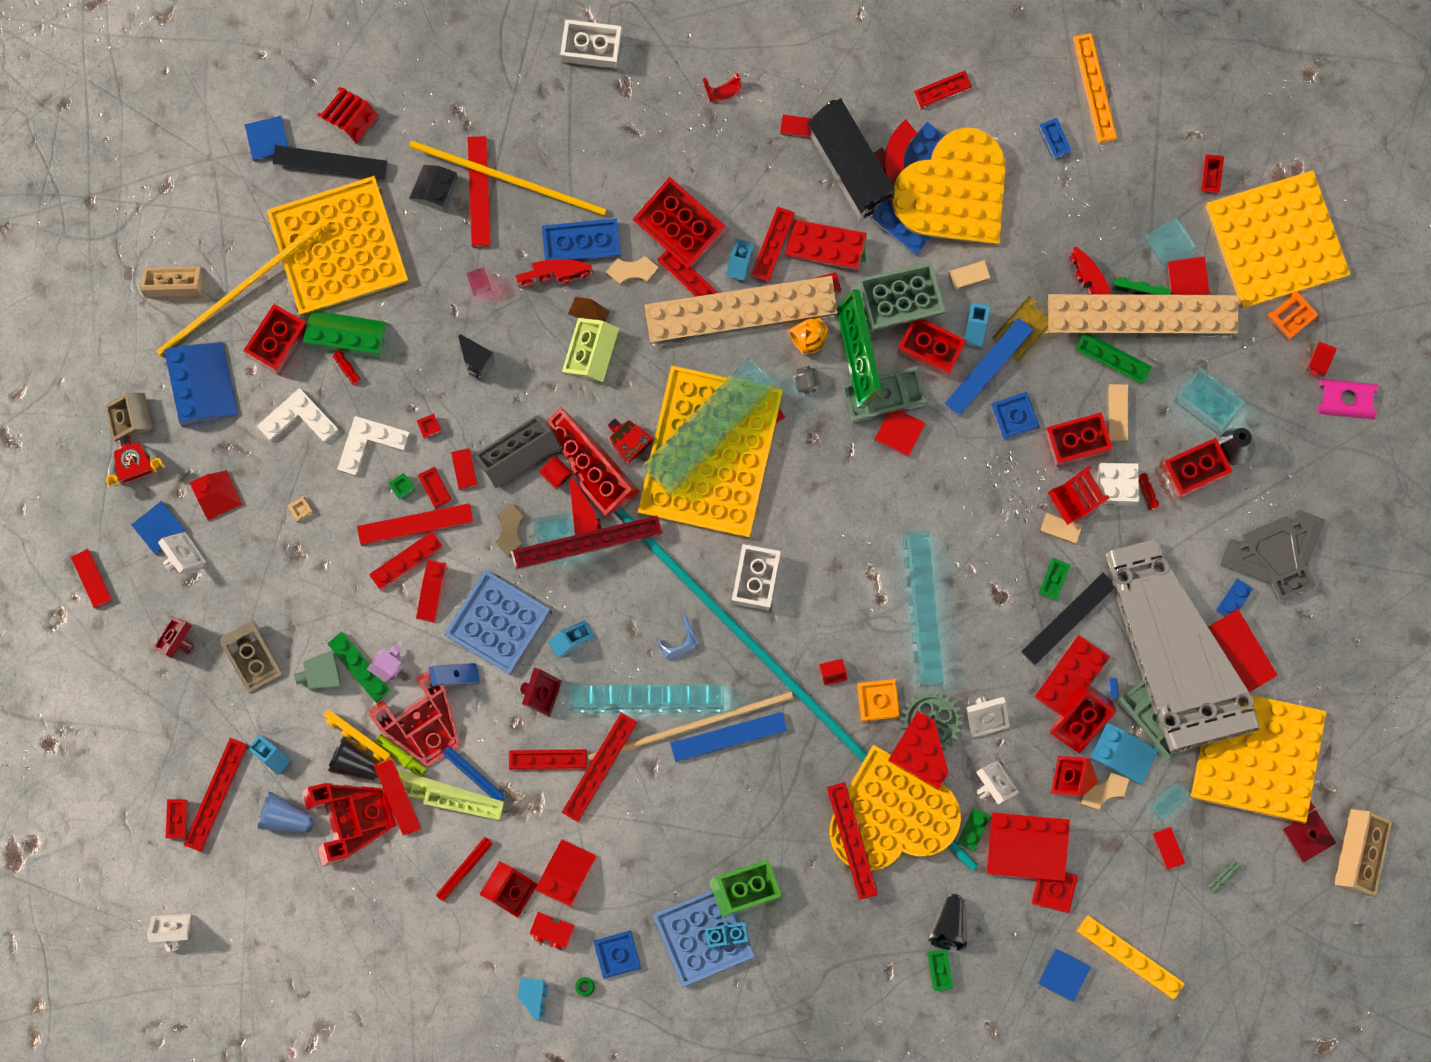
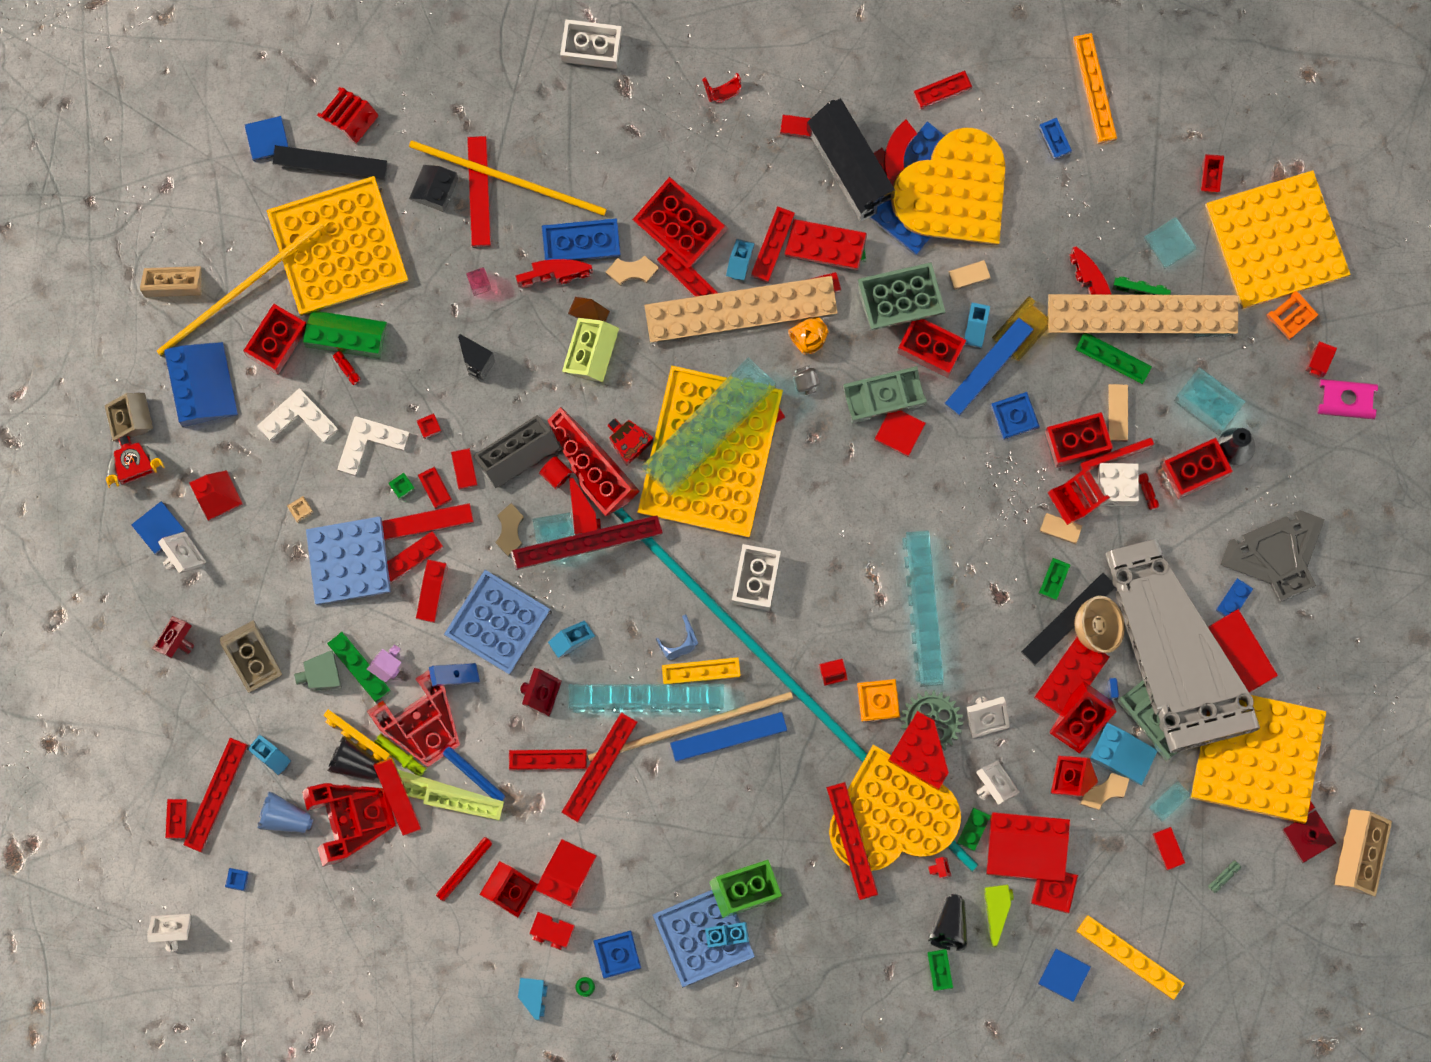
red tile [71,549,112,609] -> none
green plate [837,289,882,409] -> none
red tile [1167,256,1210,295] -> none
none -> blue tile [225,868,249,891]
none -> medium blue plate [306,516,391,605]
none -> yellow plate [662,657,741,685]
none -> red tile [928,857,952,878]
none -> lime slope [984,885,1014,948]
none -> tan piece [1074,596,1125,653]
none -> red tile [1079,438,1154,472]

